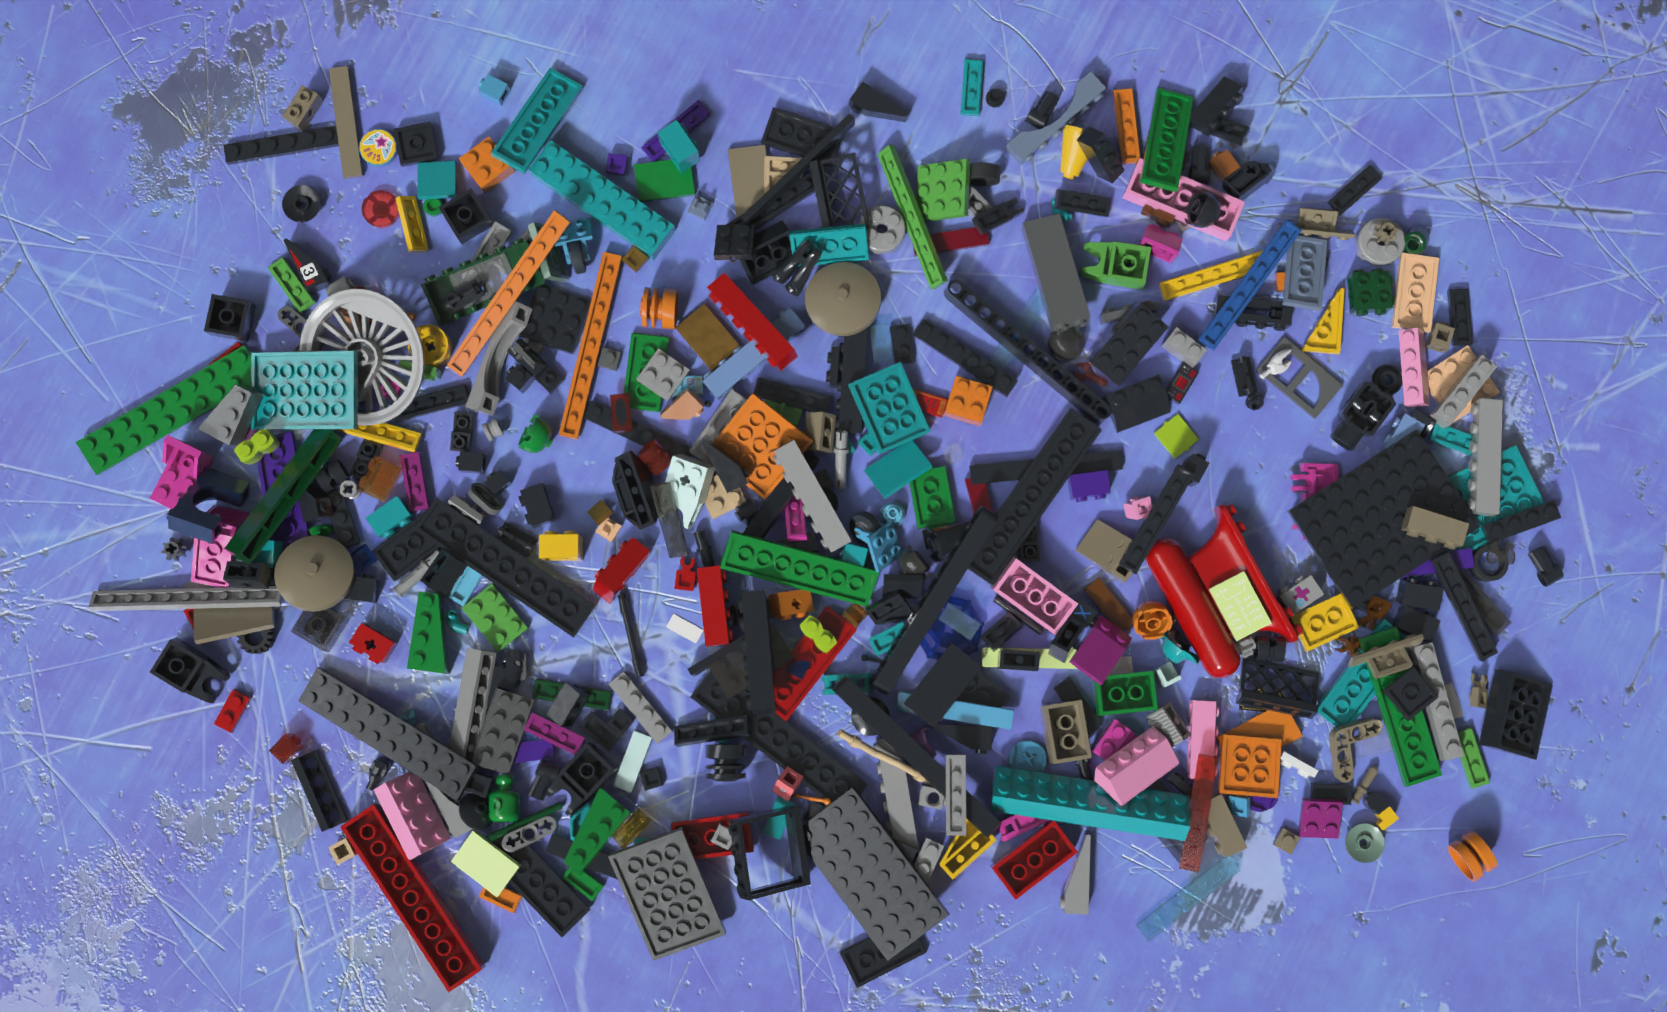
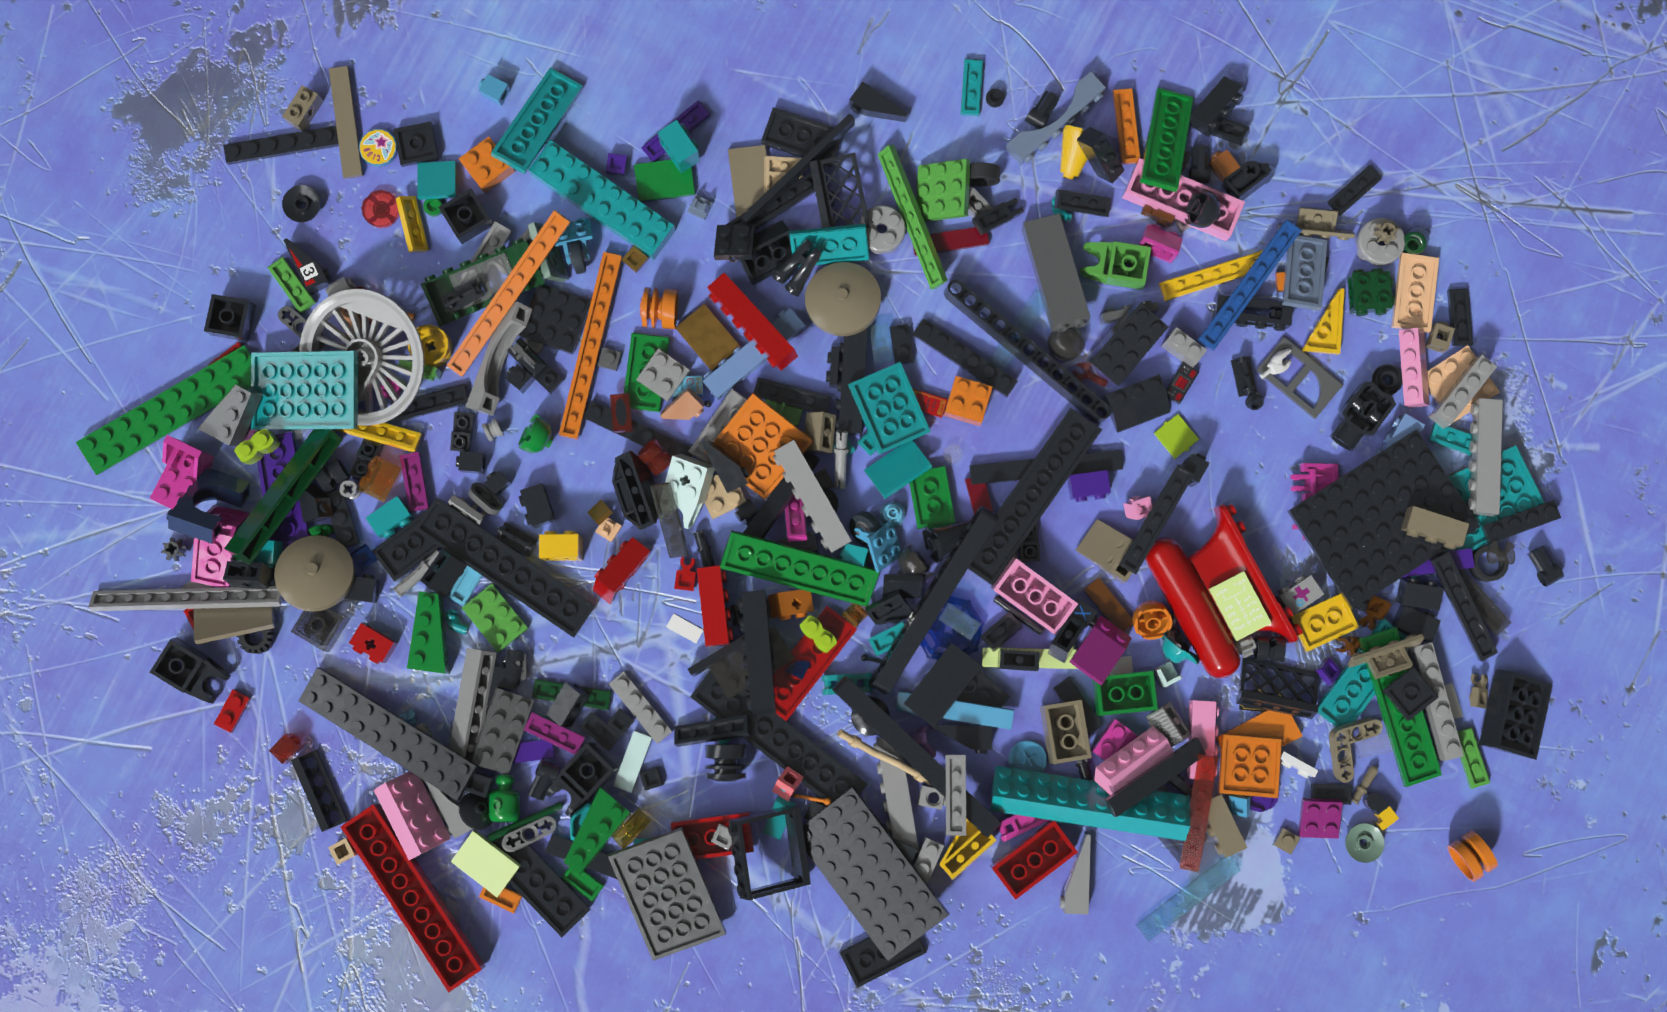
black piece [366,756,390,791] -> none
black piece [617,594,644,678] -> none
black tile [1410,408,1436,439] -> none
none -> black tile [1105,737,1206,817]
none -> dark purple plate [1316,657,1342,685]

